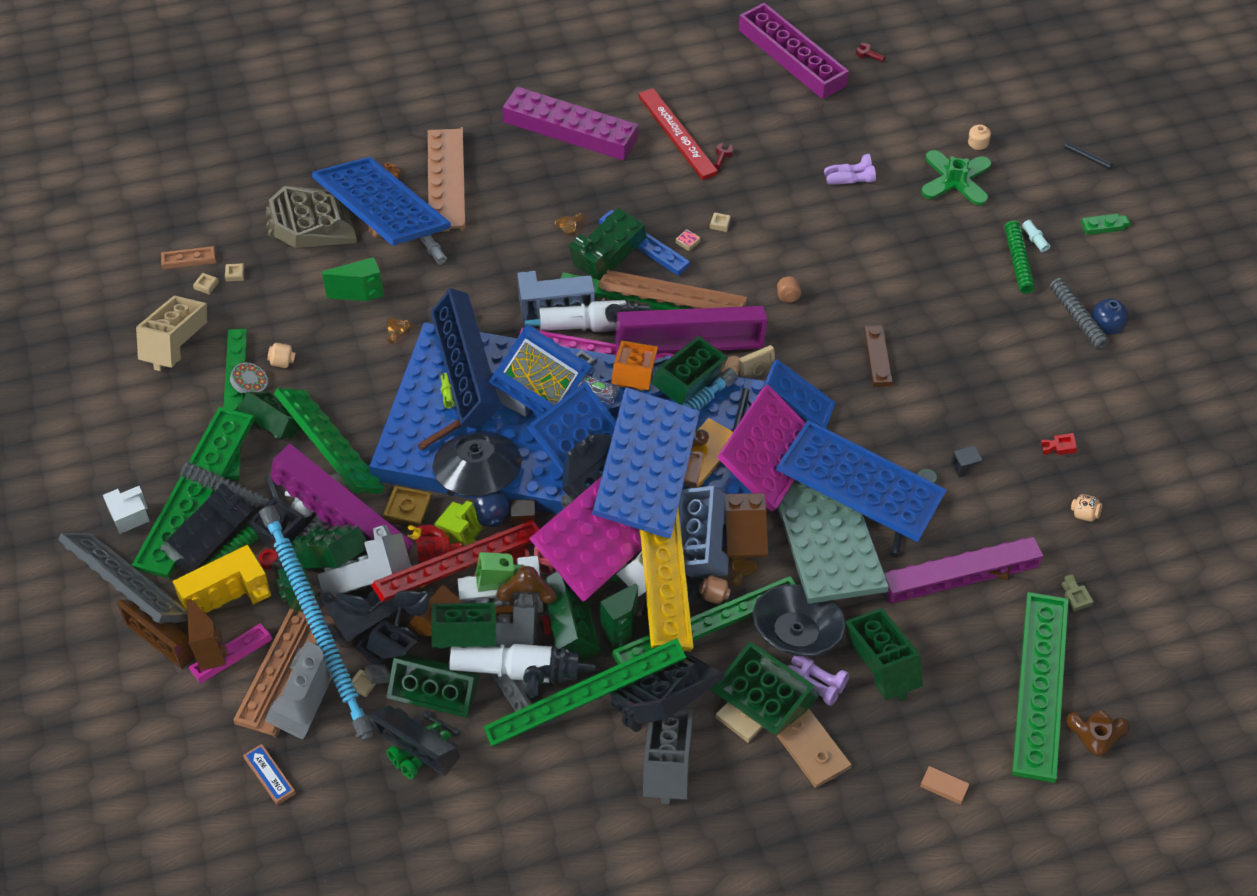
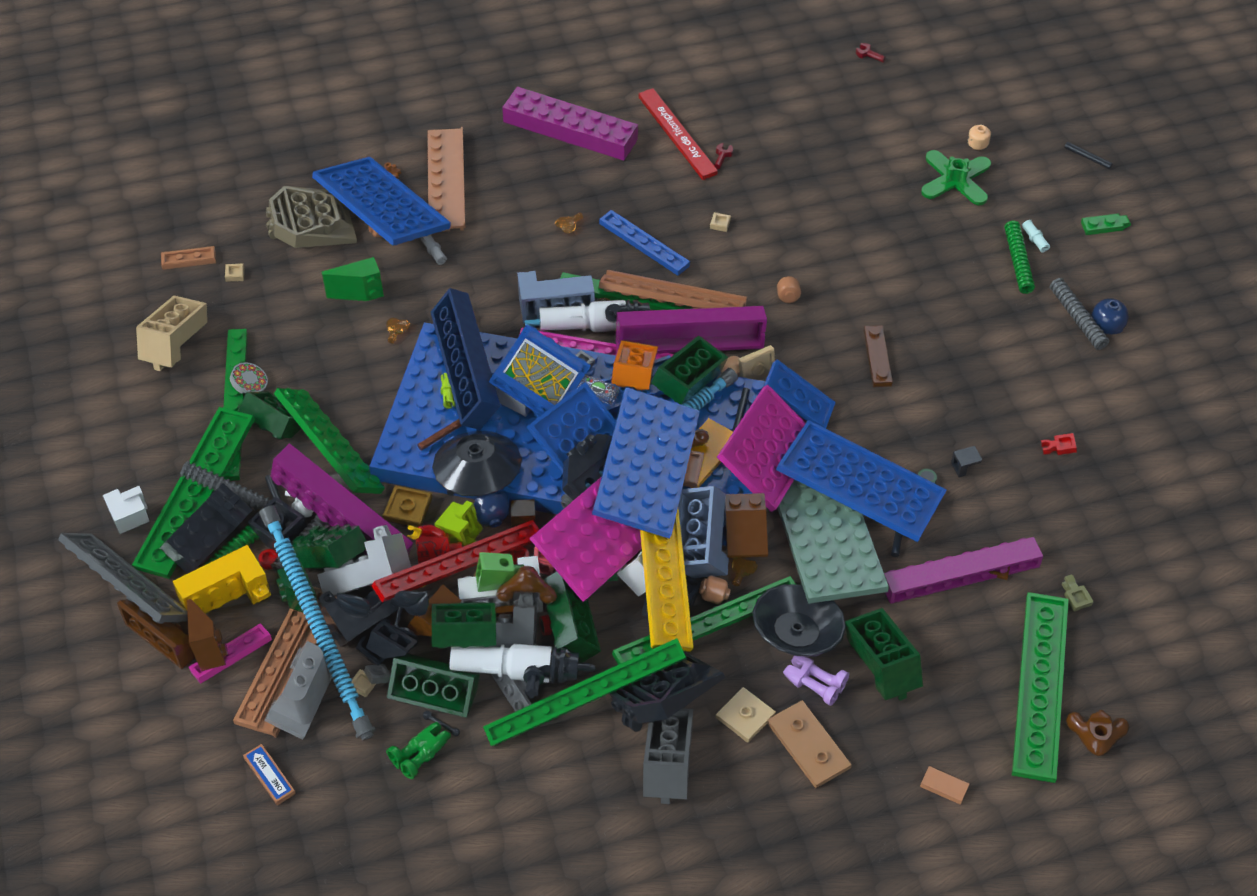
tan tile [193,273,219,295] -> none
light nougat head [267,343,295,368] -> none
black slope [369,705,461,776] -> none
dark green hinge [569,207,647,280] -> none
dark green slope [600,583,638,651] -> none
tile [676,229,700,251] -> none
dark green slope [711,641,820,736] -> none
magenta brick [739,3,849,99] -> none
lavender piece [824,154,876,185] -> none
light nougat head [1071,494,1102,522] -> none

